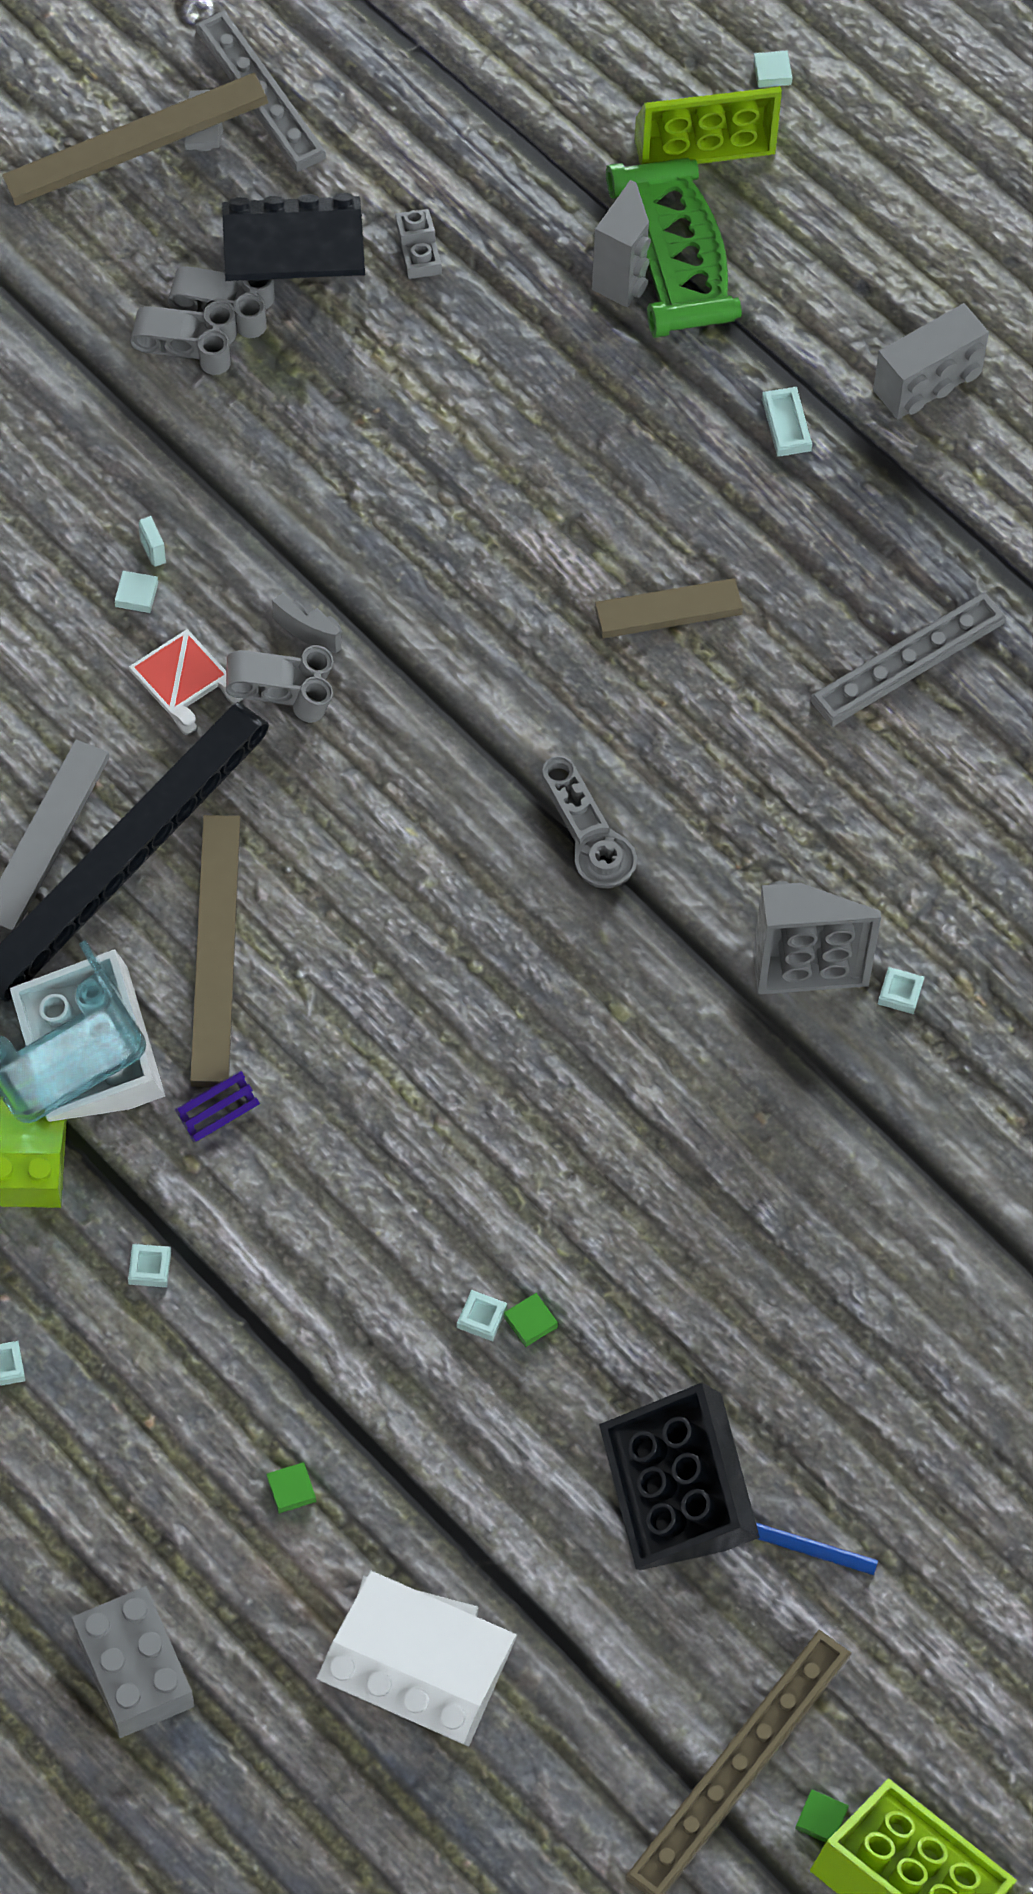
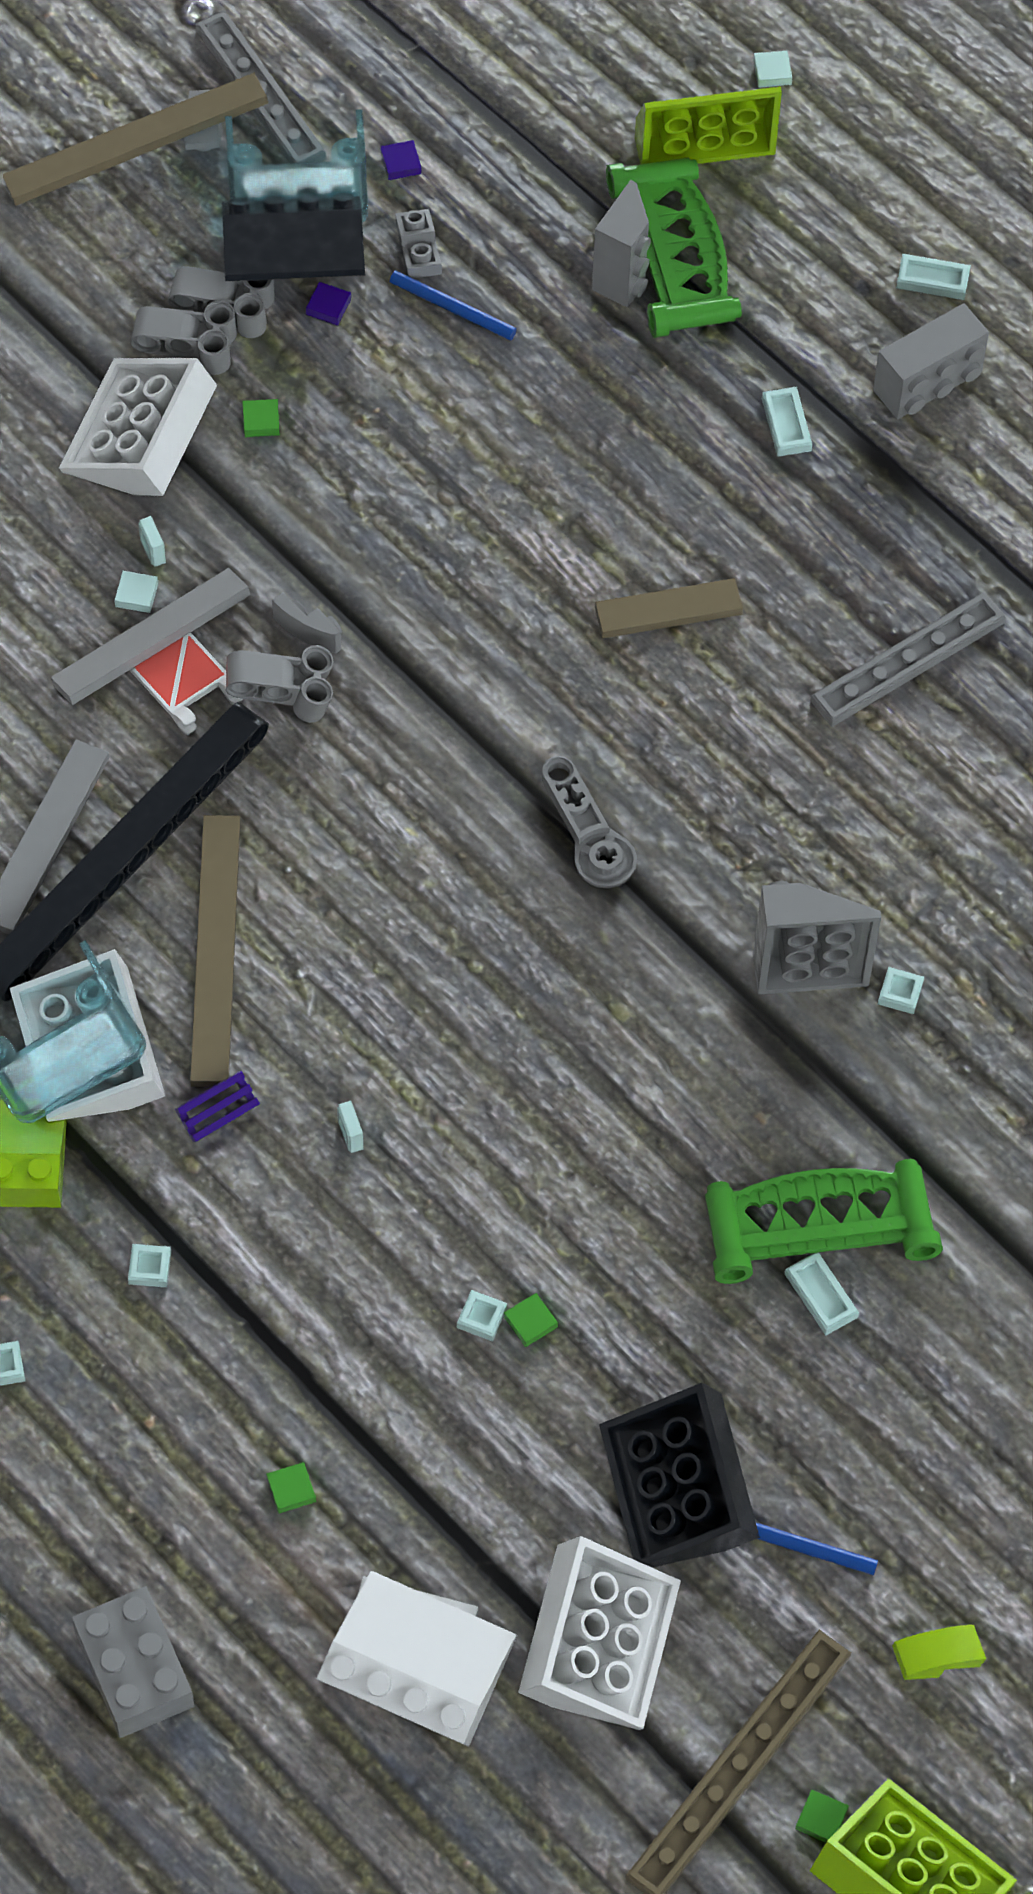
none -> light grey tile [51,568,250,705]
none -> white slope [59,358,217,496]
none -> clear light blue windscreen [225,109,368,224]
none -> bright green tile [243,399,280,437]
none -> dark purple tile [306,281,351,326]
none -> light aqua tile [337,1101,363,1153]
none -> dark purple tile [380,140,422,181]
none -> blue bar [389,270,517,341]
none -> white slope [518,1536,681,1730]
none -> bright green piece [705,1159,943,1284]
none -> light aqua tile [785,1252,859,1336]
none -> lime slope [892,1624,986,1680]
none -> light aqua tile [896,254,971,300]

